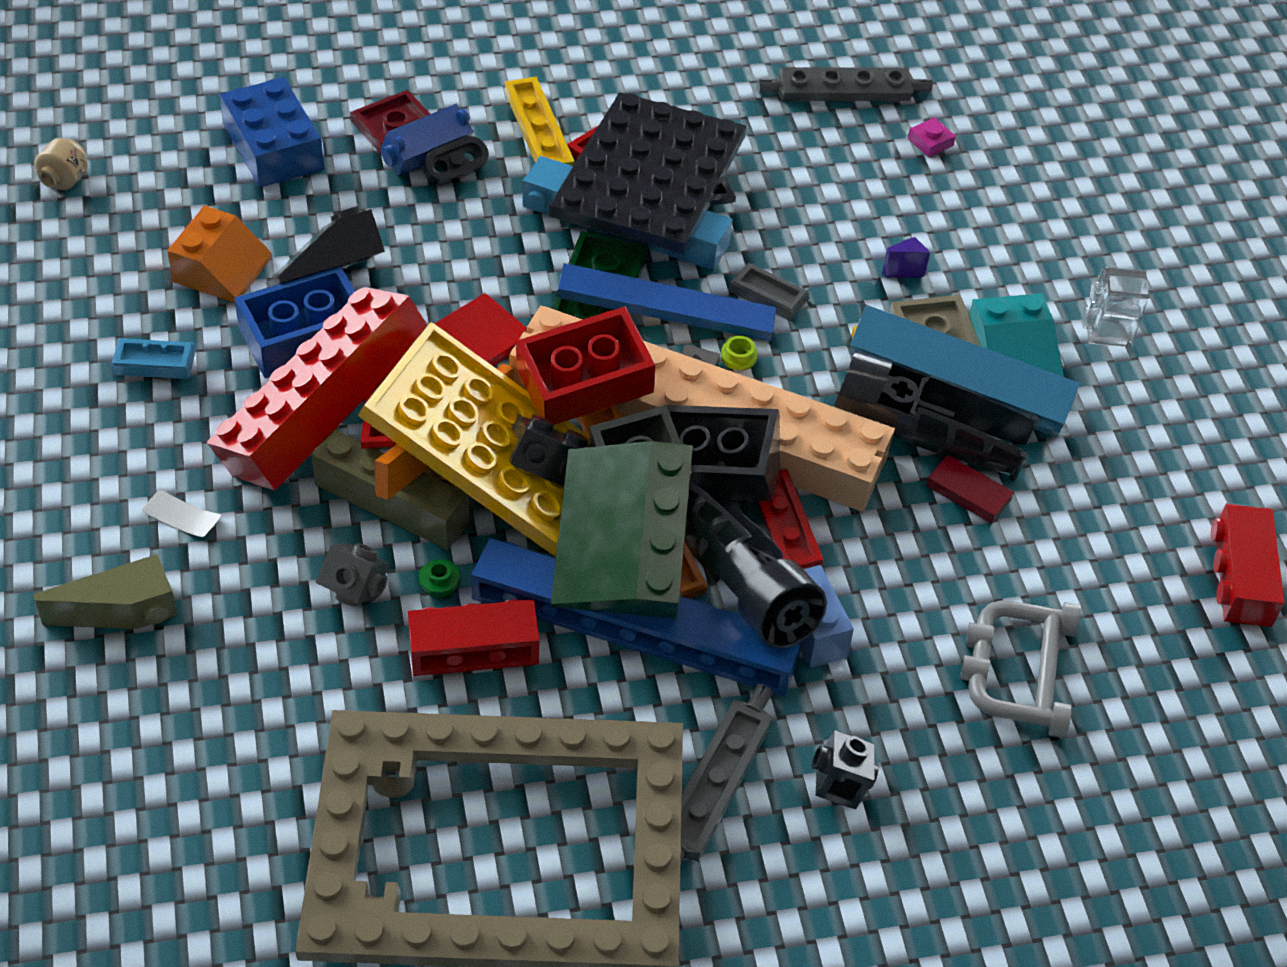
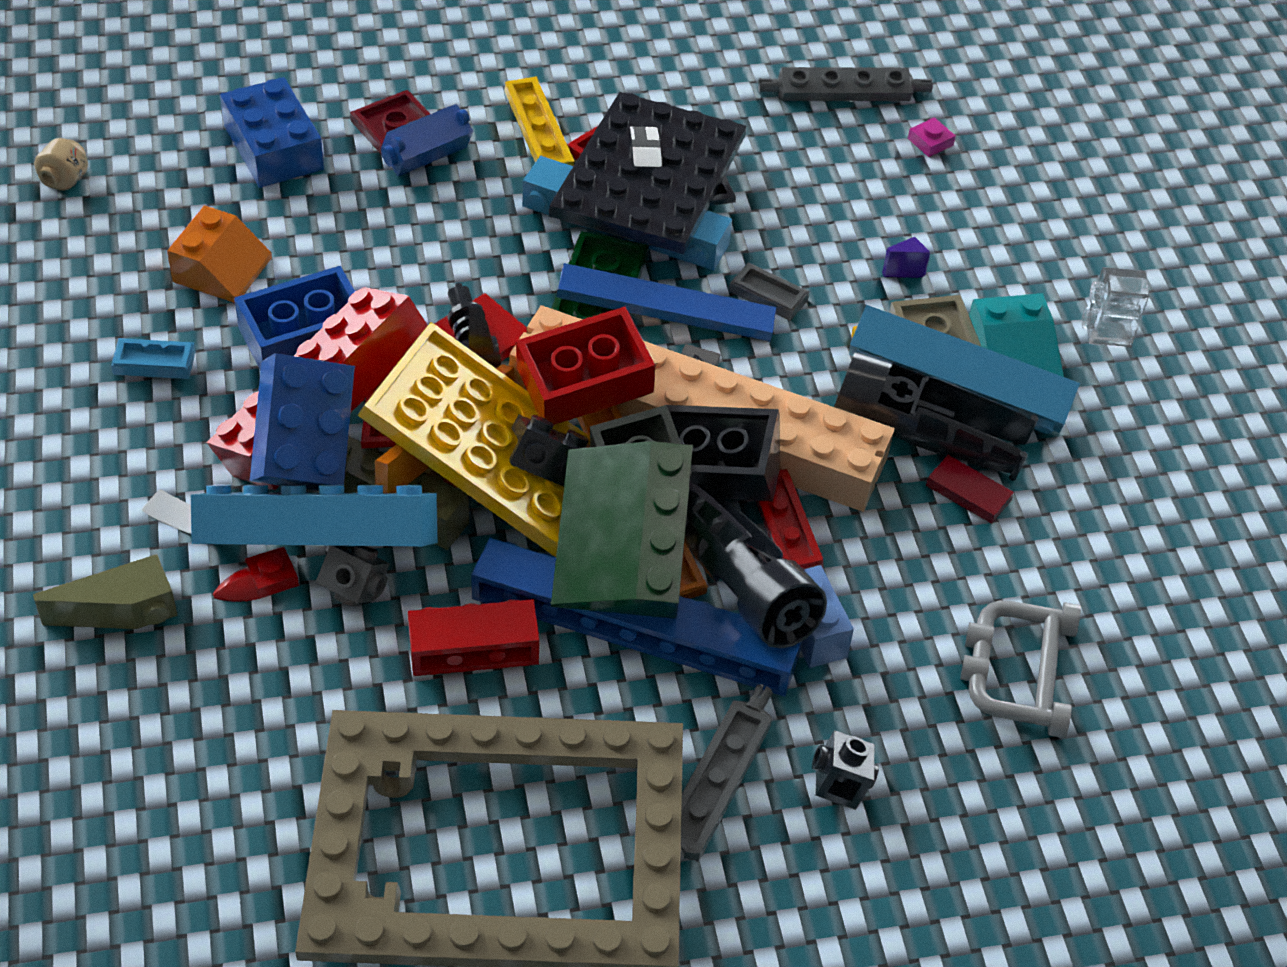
black slope [266,206,385,288] -> none
green plate [419,559,460,598] -> none
black plate [423,136,489,185] -> none
lime plate [721,336,758,370] -> none
red brick [1211,503,1284,627] -> none
none -> dark azure brick [190,485,438,547]
none -> red plate [213,546,299,602]
none -> blue brick [250,353,355,491]
none -> black piece [447,283,501,368]
none -> white sticker [630,127,662,167]

